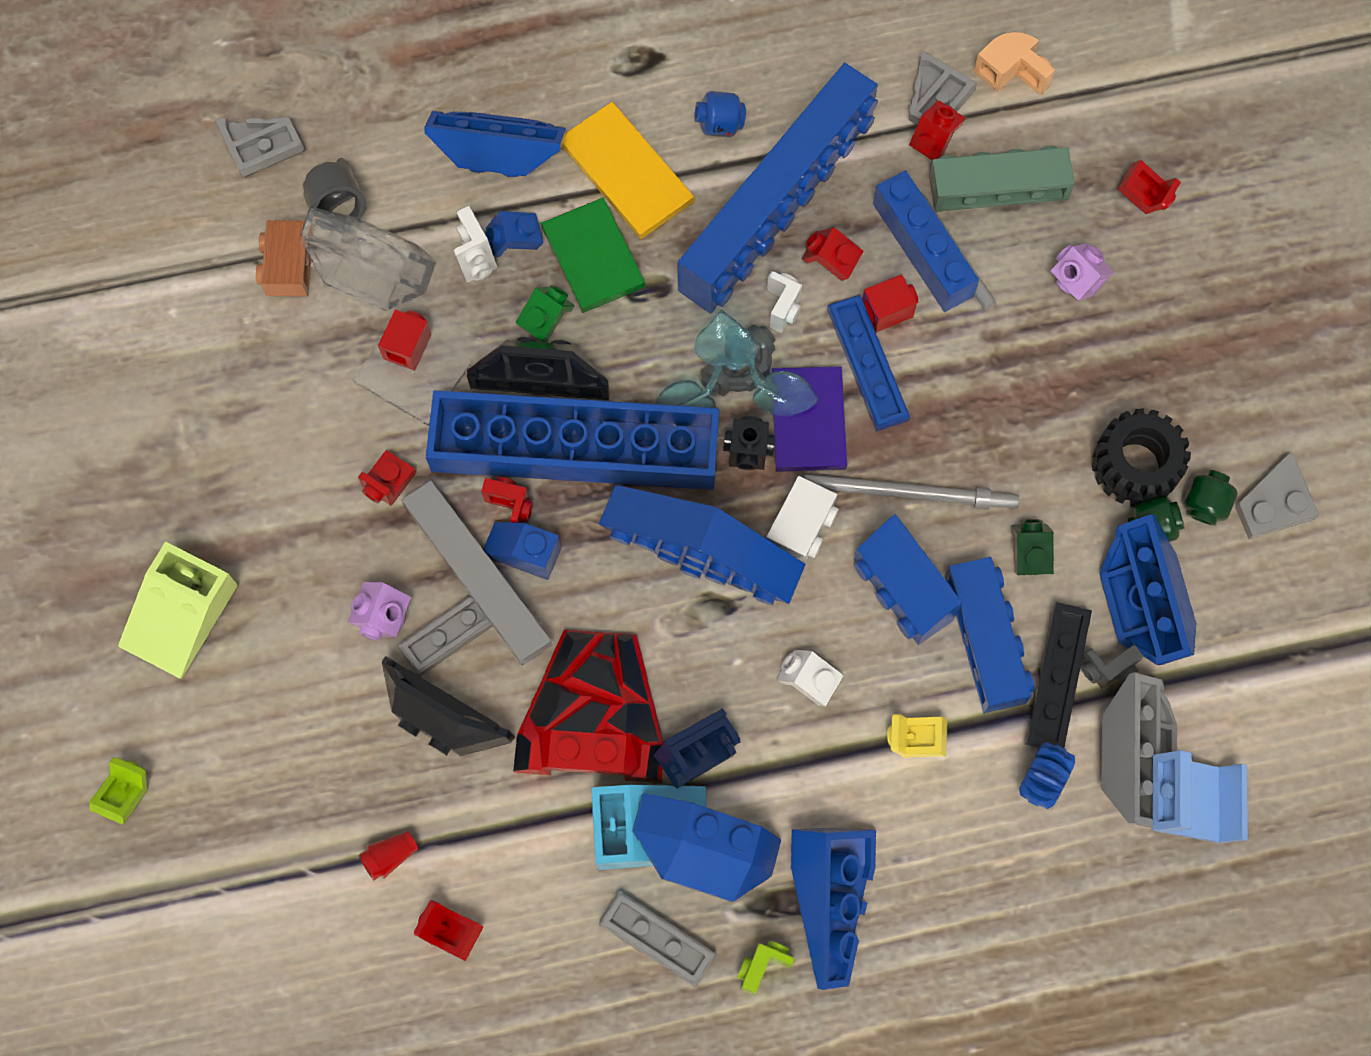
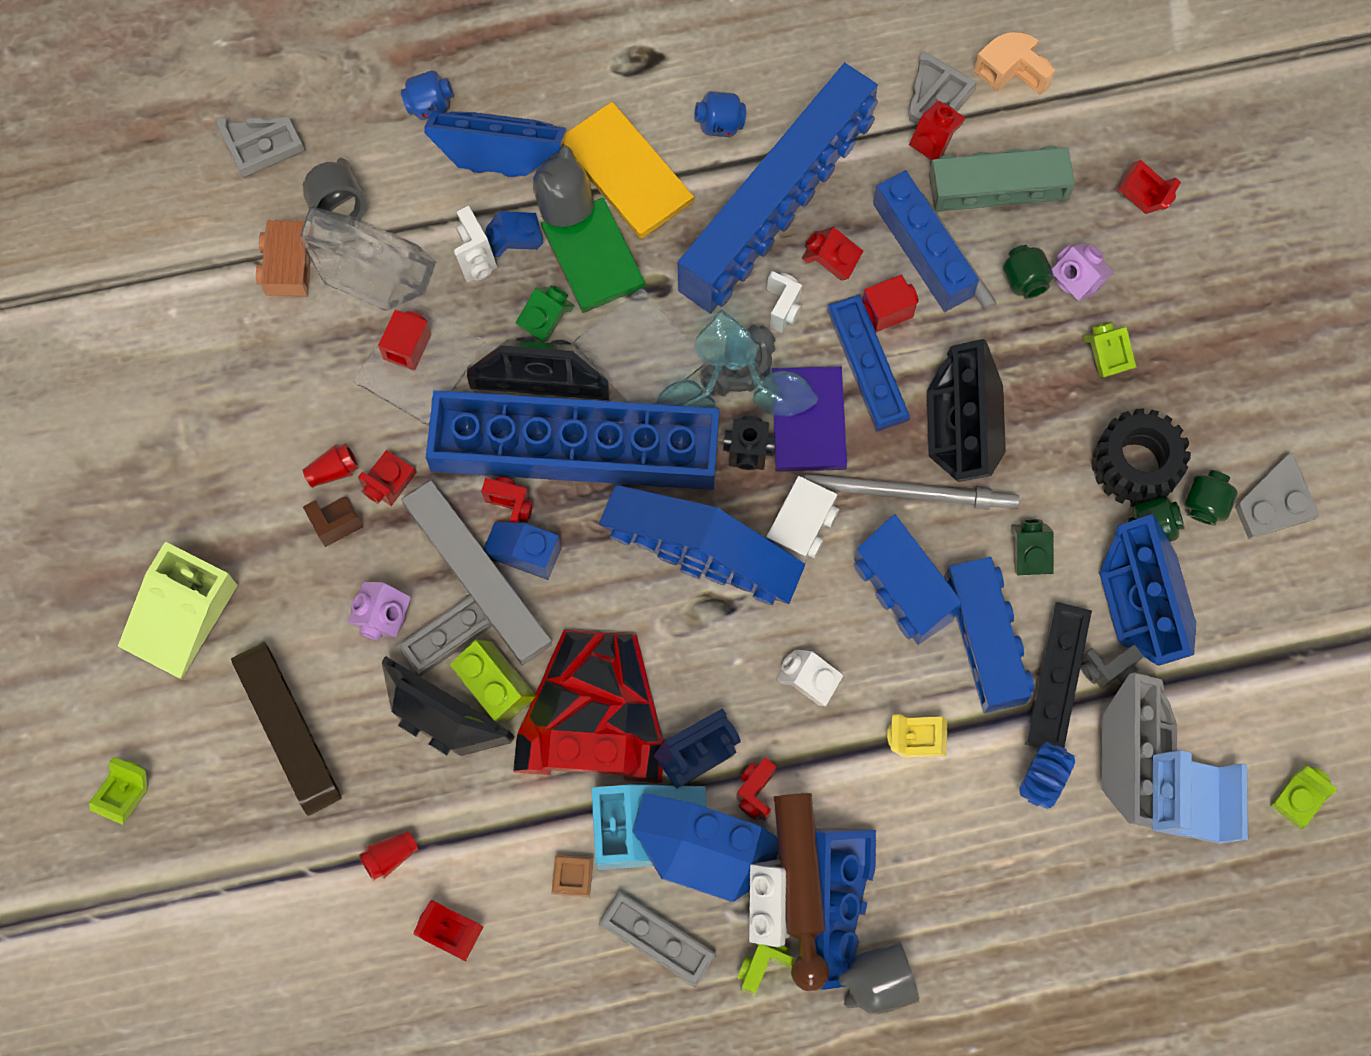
none -> dark brown beam [231,641,342,816]
none -> red cone [302,443,359,488]
none -> reddish brown panel [303,497,363,547]
none -> blue head [401,70,454,120]
none -> lime brick [449,640,537,721]
none -> dark grey piece [533,145,595,227]
none -> medium nougat tile [551,855,594,898]
none -> clear piece [573,288,709,404]
none -> red bracket [736,757,777,821]
none -> white bracket [749,859,789,947]
none -> reddish brown piece [774,793,829,991]
none -> dark grey piece [839,941,919,1014]
none -> black wedge [927,339,1006,482]
none -> dark green head [1002,245,1054,299]
none -> lime bracket [1083,322,1136,377]
none -> lime bracket [1270,766,1337,830]

